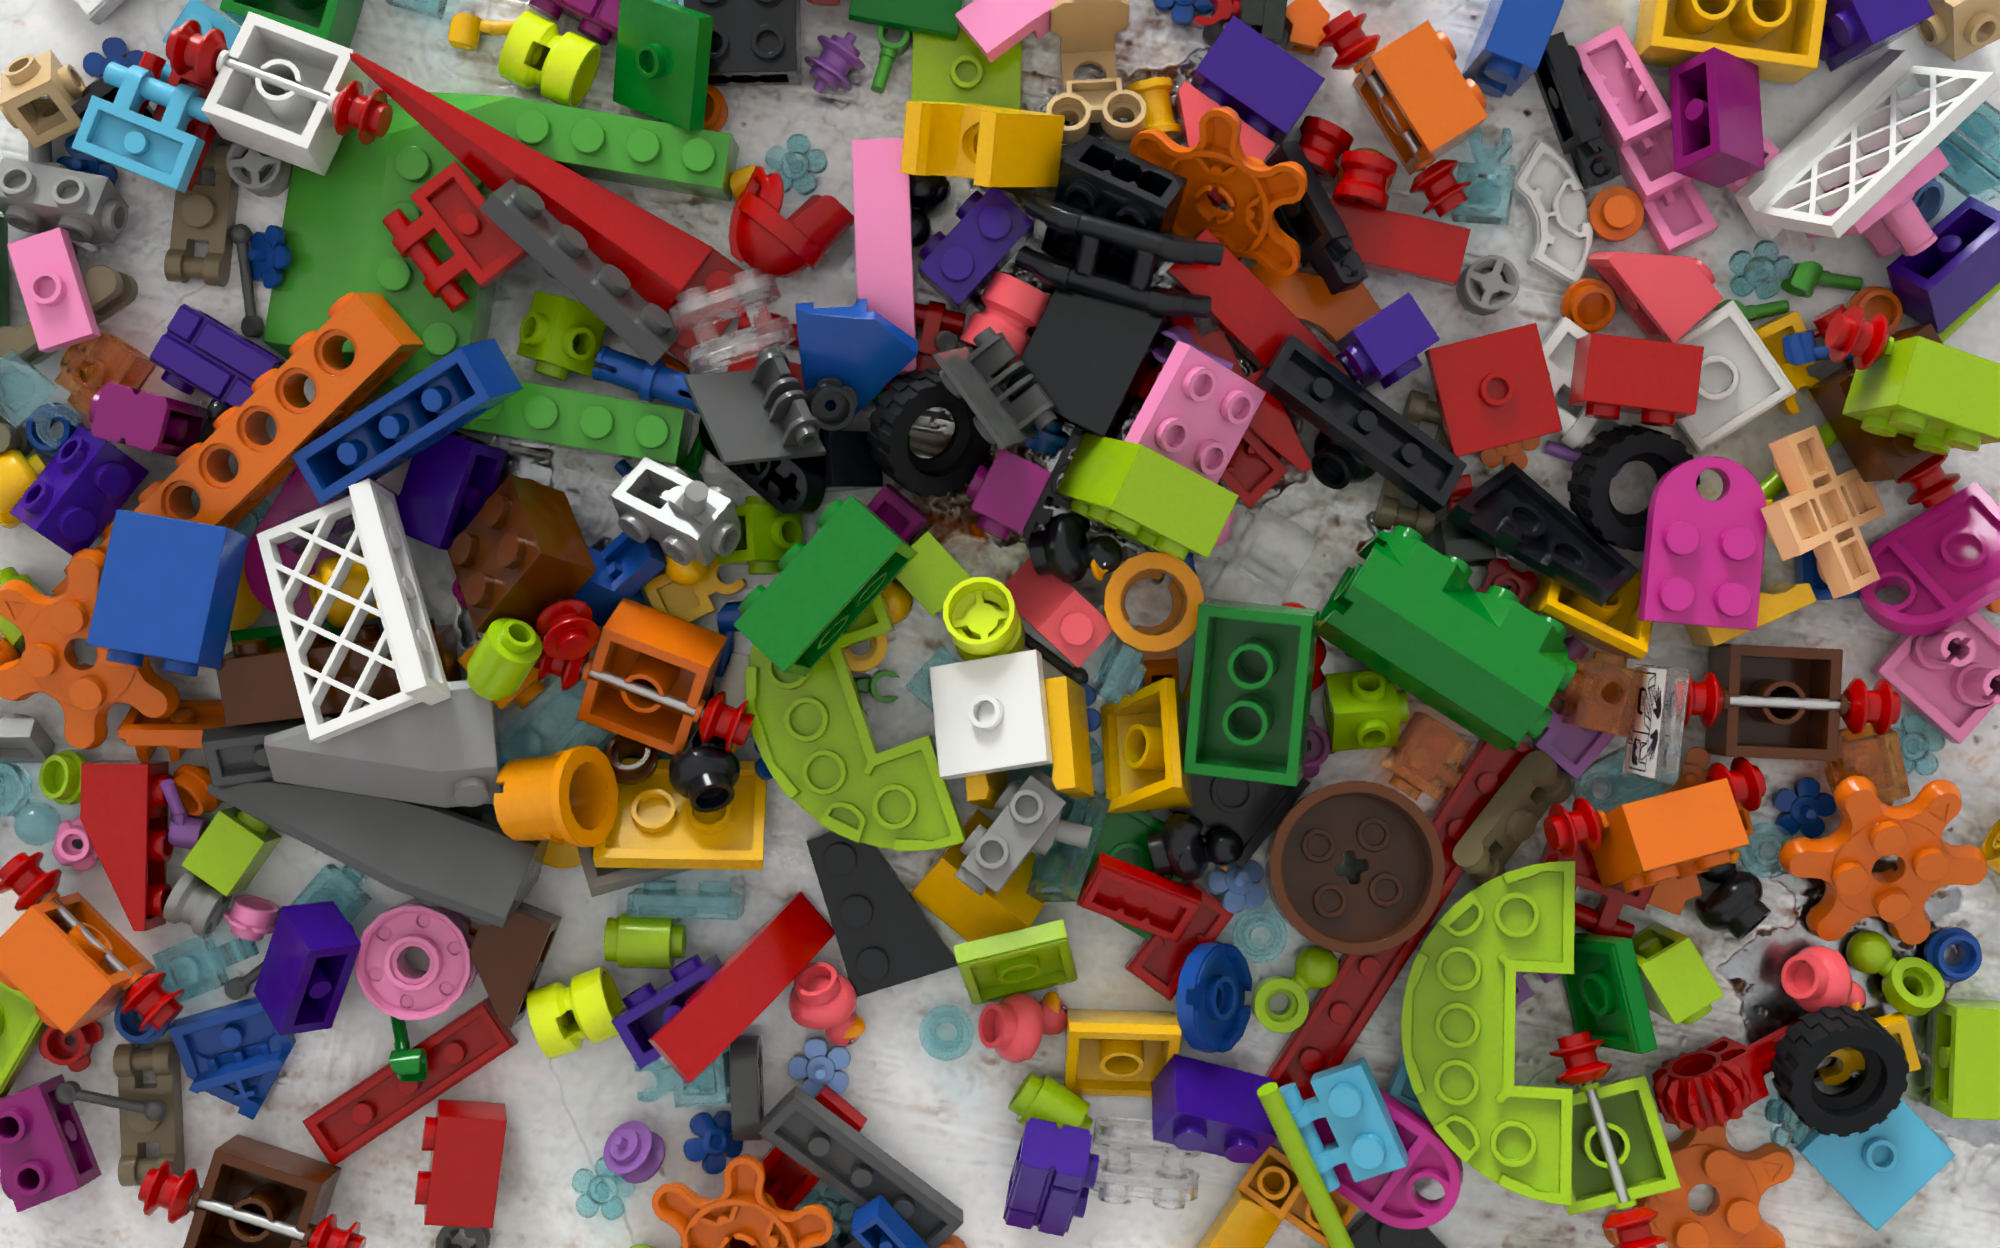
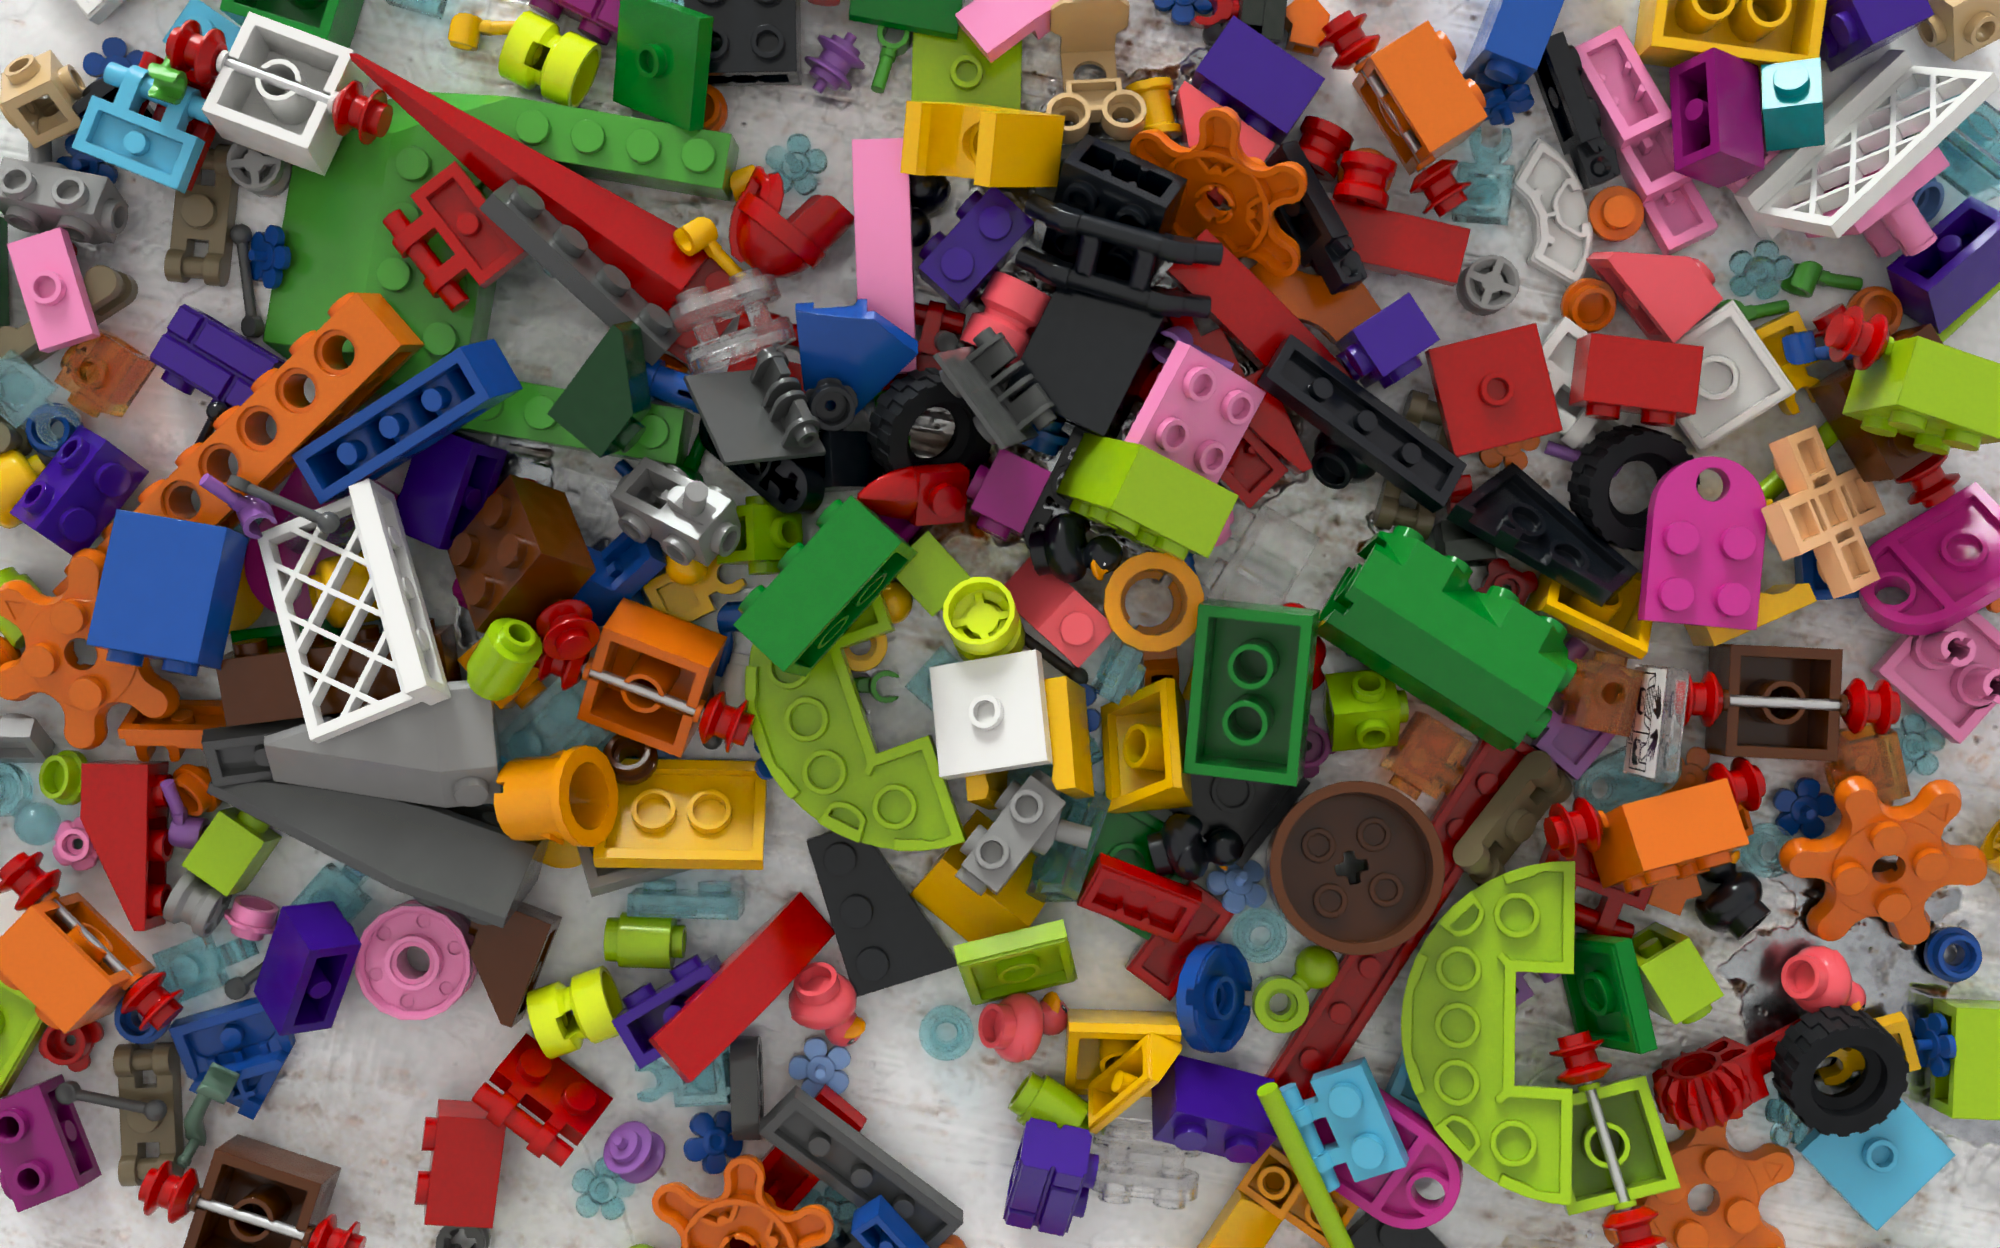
magenta brick [89,381,208,457] -> none
red tile [302,997,518,1167] -> none
green hand [389,1016,428,1082] -> none
lime brick [516,291,606,381] -> none
black animal [669,730,740,813] -> none
lime plate [1846,930,1945,1017] -> none
none -> bright green hand [148,56,187,105]
none -> sand green piece [176,1062,240,1168]
none -> medium lavender hand [199,473,277,539]
none -> dark grey hinge [226,474,340,534]
none -> red plate [471,1033,613,1167]
none -> dark green slope [547,321,651,458]
none -> yellow hand [673,217,746,283]
none -> red plate [857,463,970,526]
none -> yellow slope [1088,1032,1182,1134]
none -> blue plant [1484,83,1535,125]
none -> teal brick [1761,57,1825,152]
none -> blue plant [1914,1013,1957,1077]

